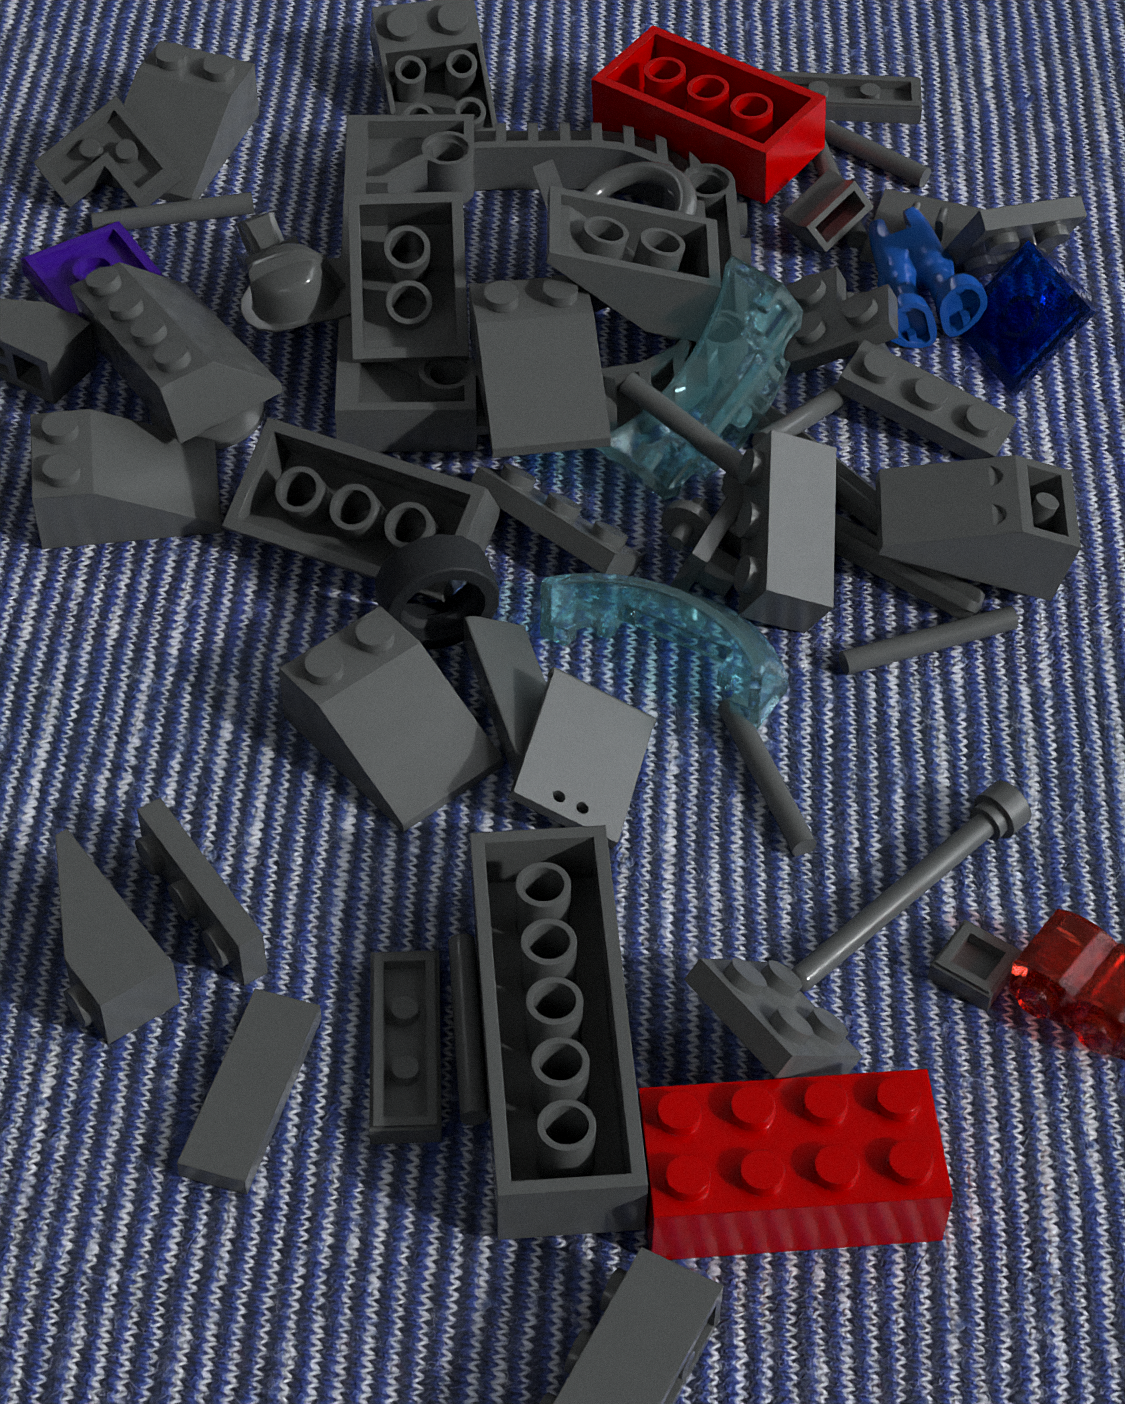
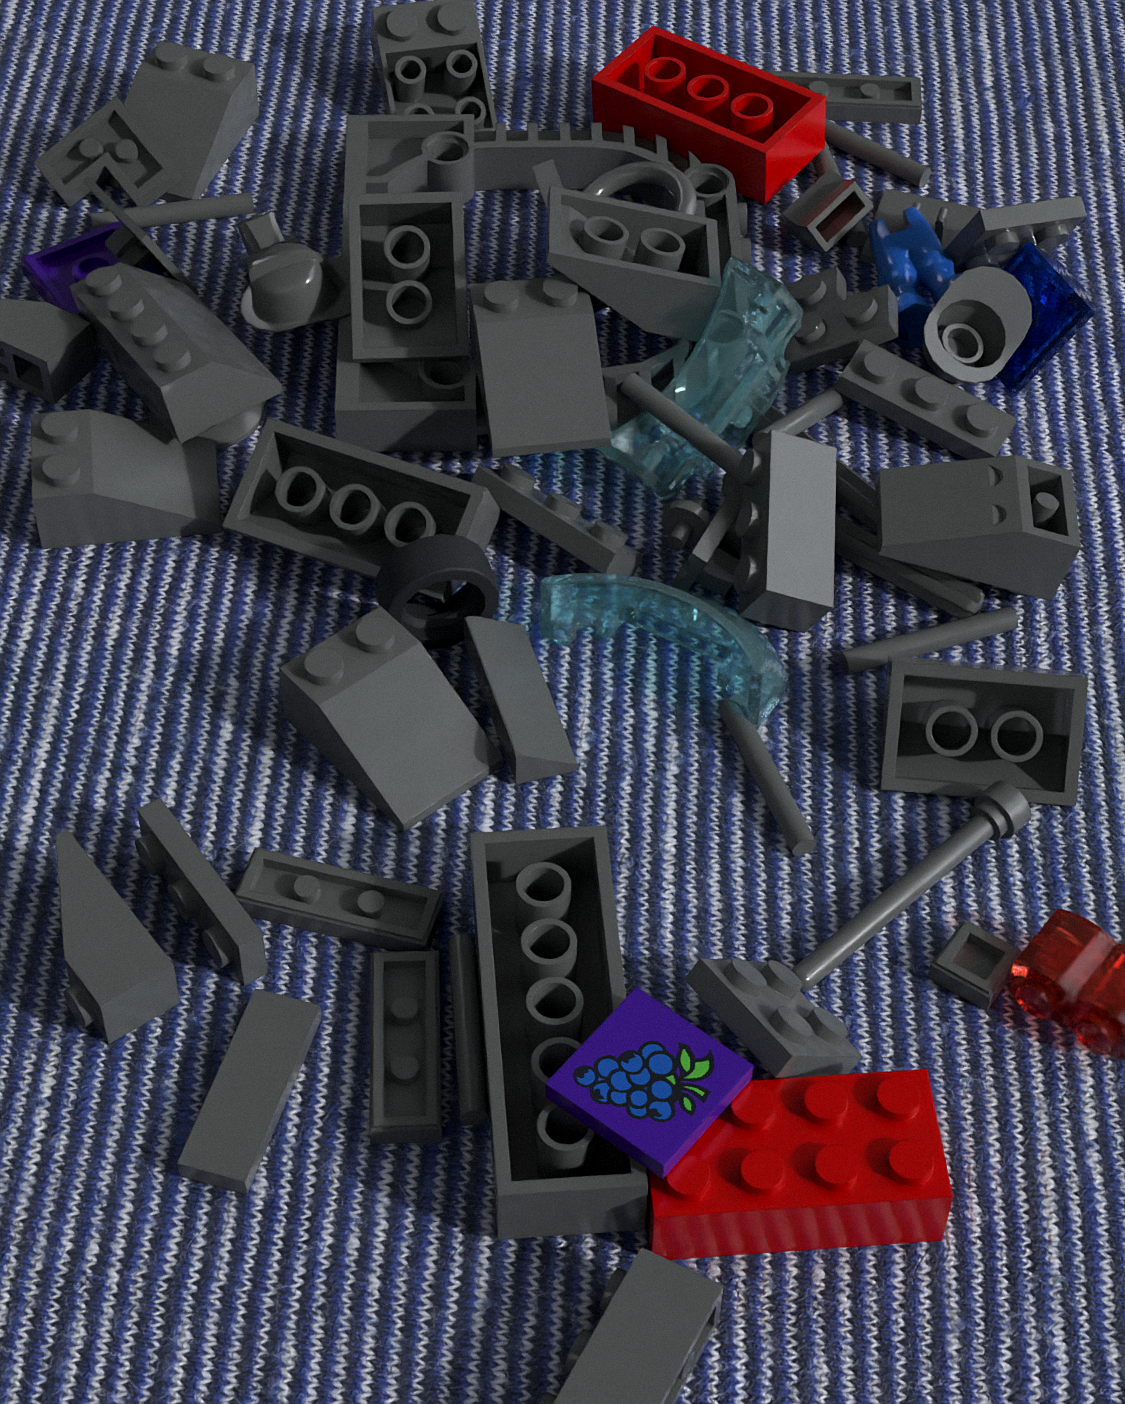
container [508,667,656,849] -> none
none -> dark grey piece [82,176,199,294]
none -> dark grey tile [234,847,446,952]
none -> dark purple tile [545,987,753,1179]
none -> dark grey slope [880,656,1089,806]
none -> dark grey piece [922,266,1032,384]

